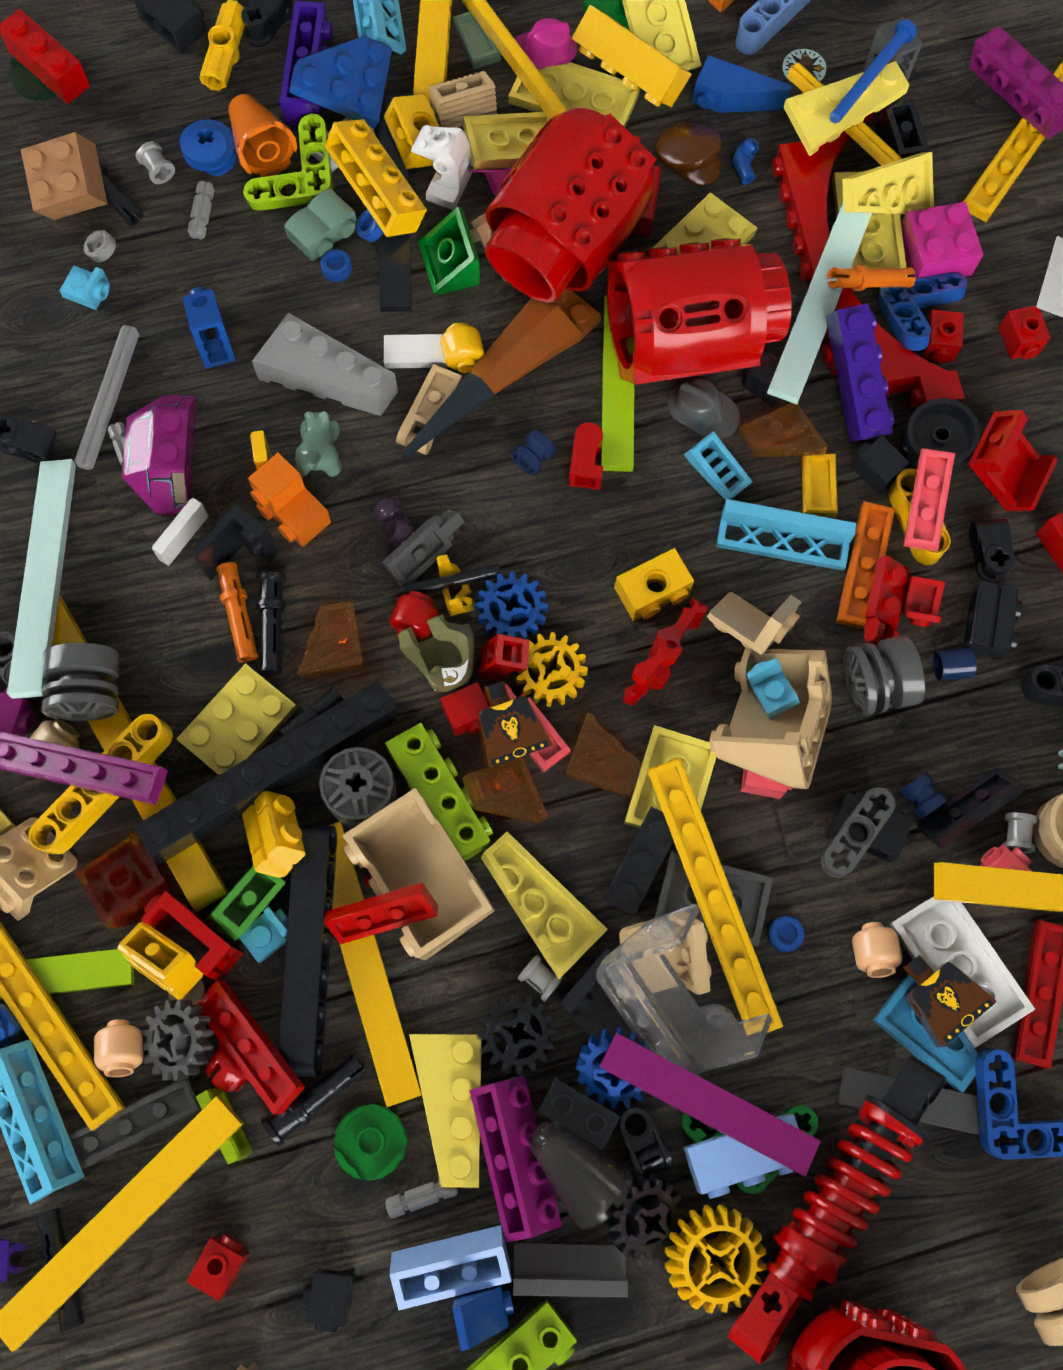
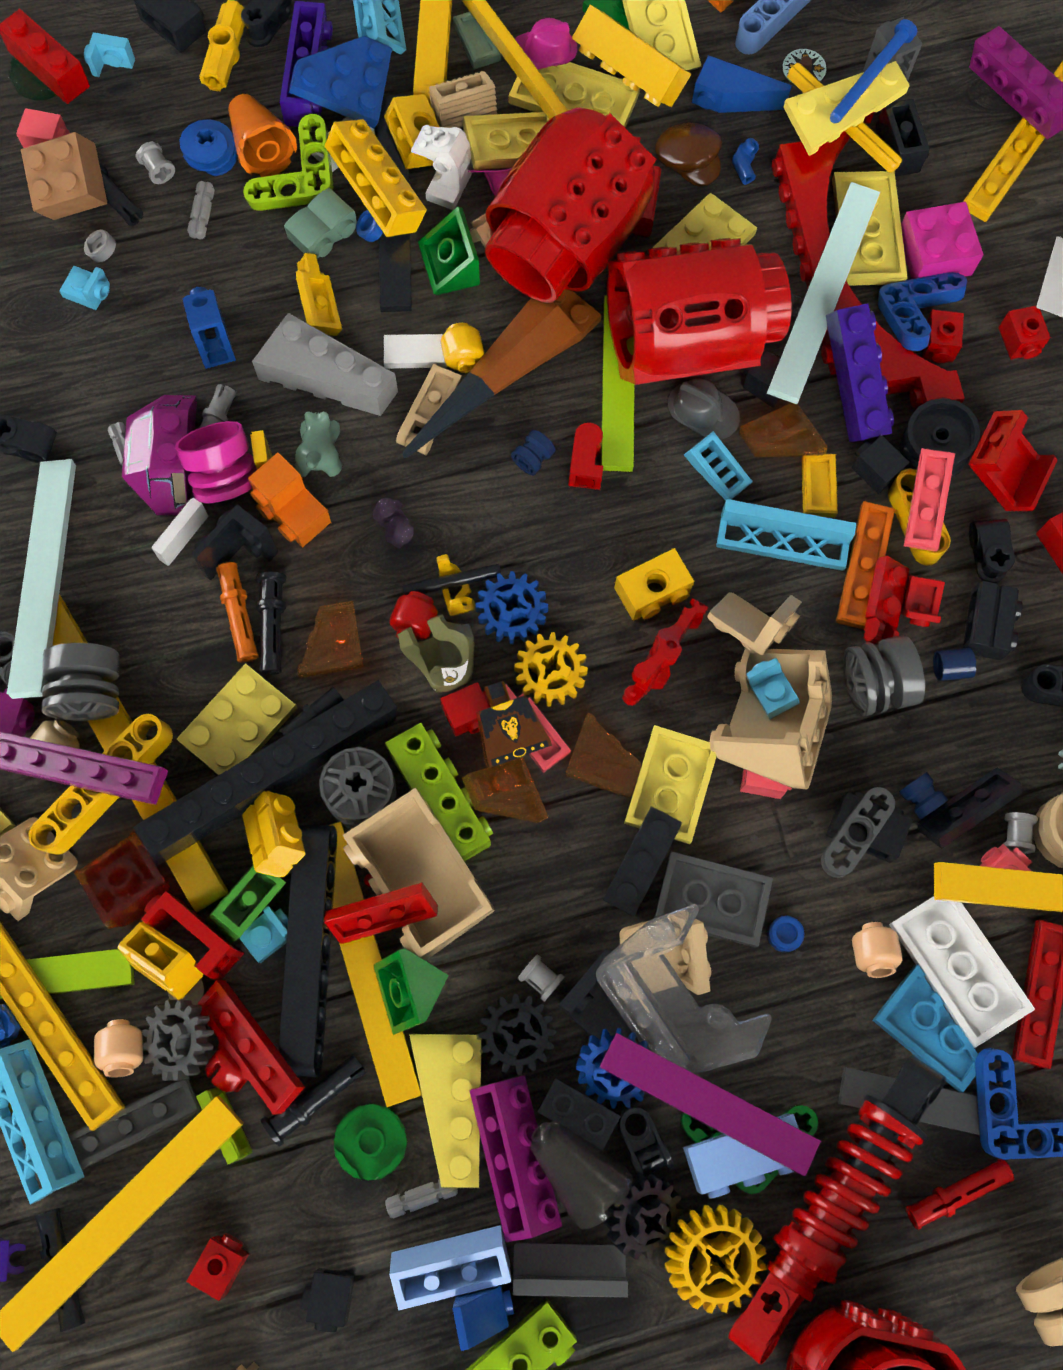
light grey axle [74,325,139,470] -> none
blue tile [320,249,352,282] -> none
dark grey hinge [382,509,465,587] -> none
red leg [477,634,530,680] -> none
light yellow wing [481,832,608,980] -> none
yellow tile [646,757,783,1039] -> none
orange pin [827,265,916,291] -> none
light yellow wing [842,152,934,214] -> none
torso [904,955,997,1048] -> none
none -> coral brick [16,108,70,148]
none -> medium azure bracket [84,32,135,77]
none -> dark pink wheel [175,421,257,503]
none -> light grey pin [200,384,236,428]
none -> yellow hinge [296,253,342,336]
none -> green slope [373,948,449,1035]
none -> red pin [905,1159,1015,1230]

